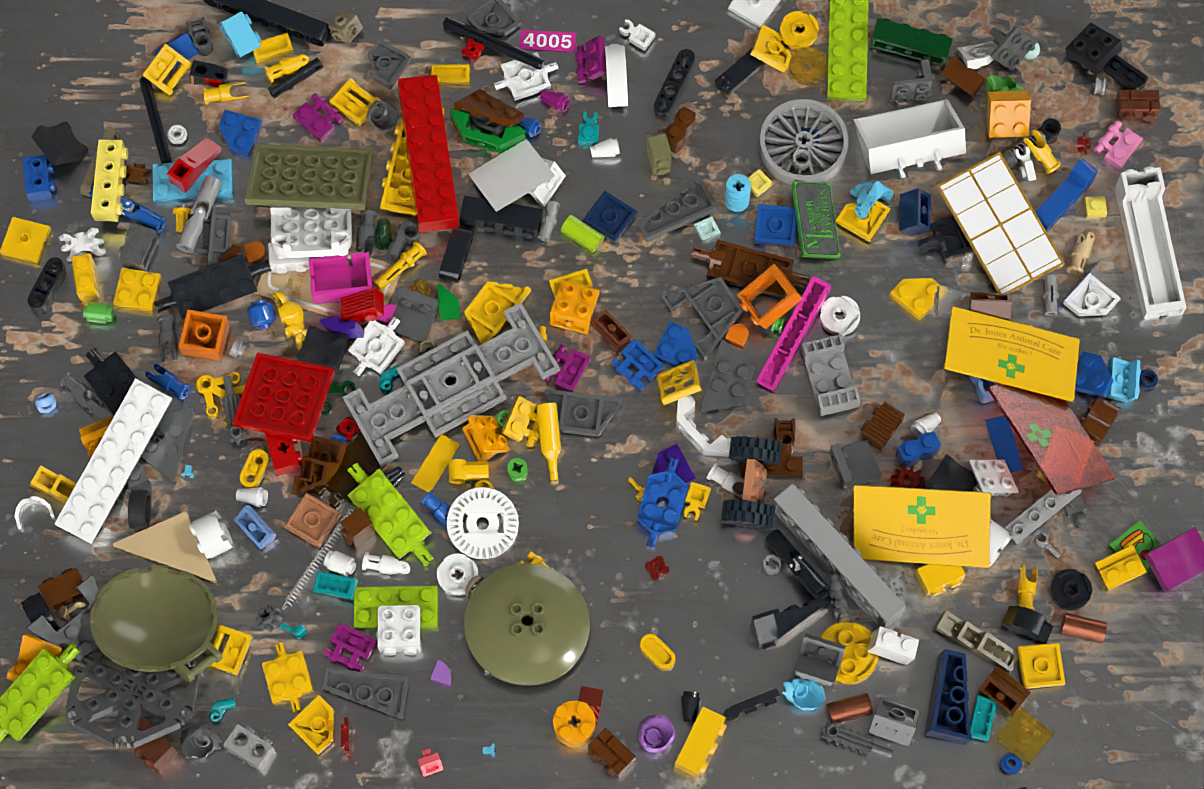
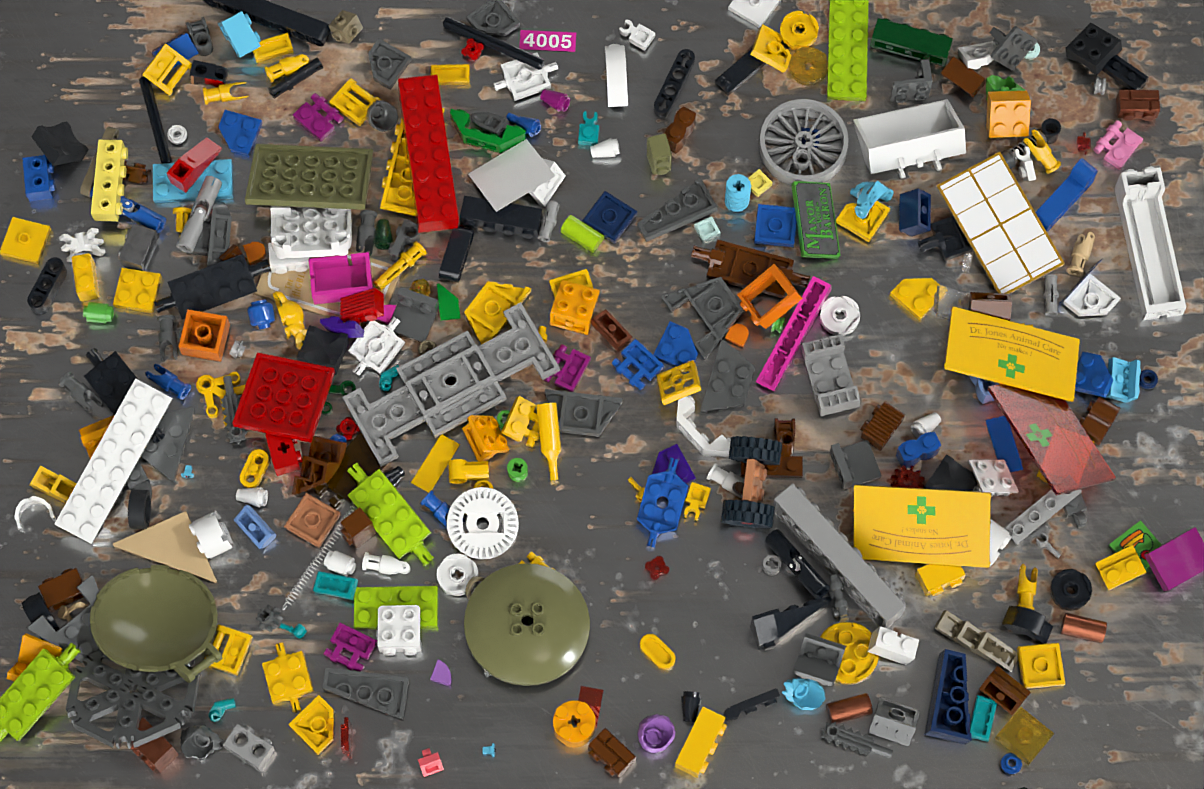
light blue tile [34,392,57,413] -> none
reddish brown wing [454,89,524,127] -> none
magenta plate [575,36,606,83] -> none
light yellow plate [1084,196,1107,218] -> none

